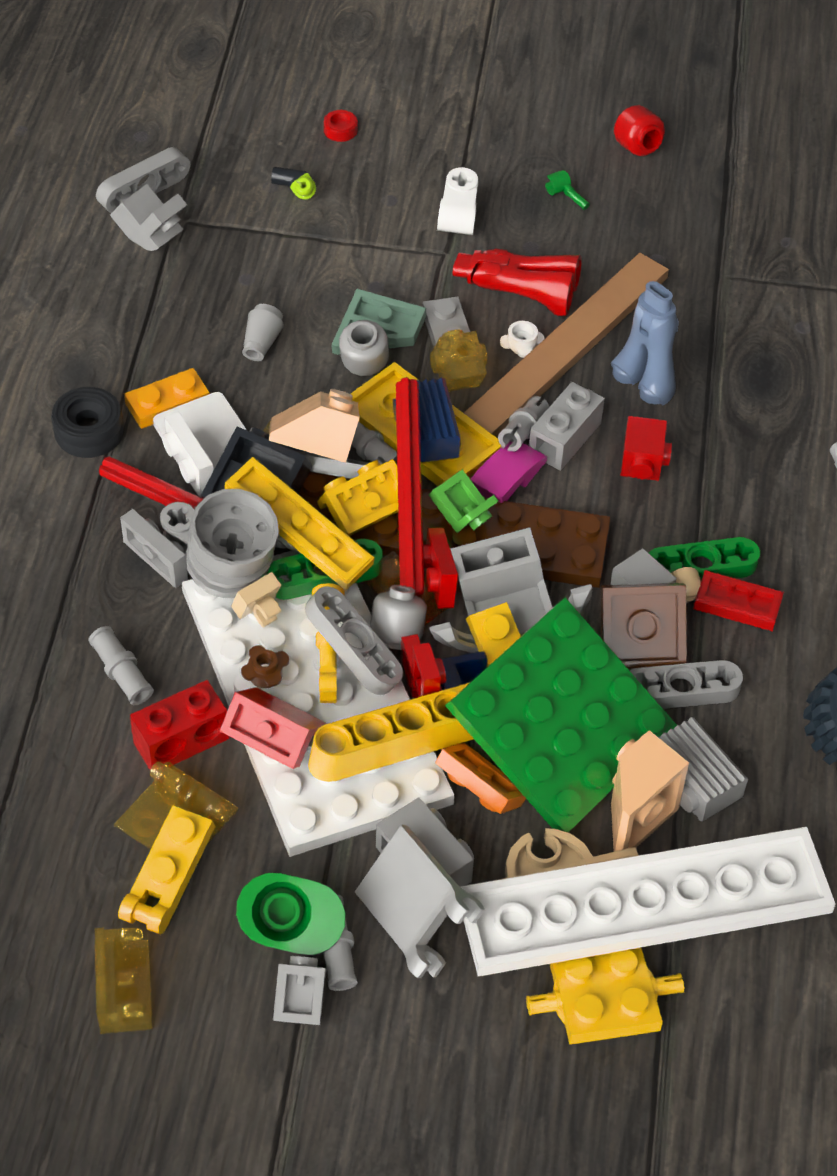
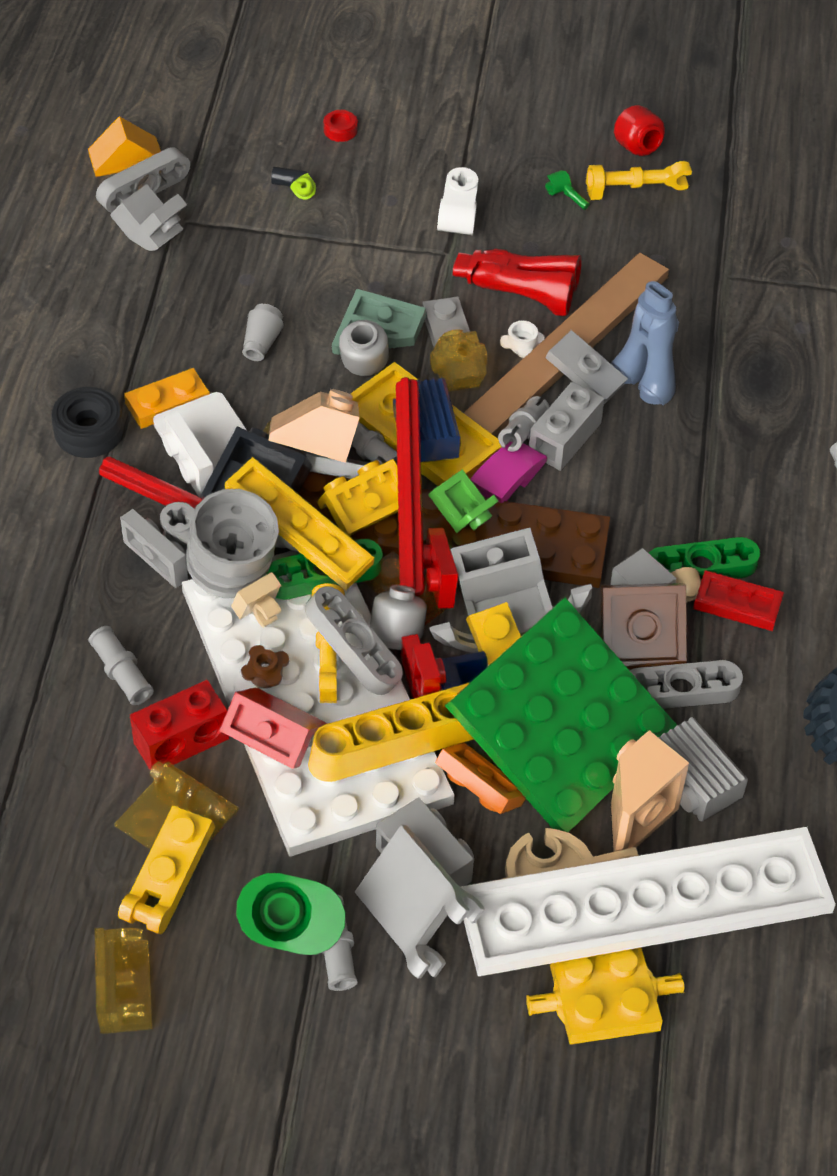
light grey bracket [273,956,327,1025] -> none
red brick [620,416,672,481] -> none
none -> light orange slope [88,116,161,177]
none -> light grey plate [545,330,628,404]
none -> yellow piece [586,161,692,200]

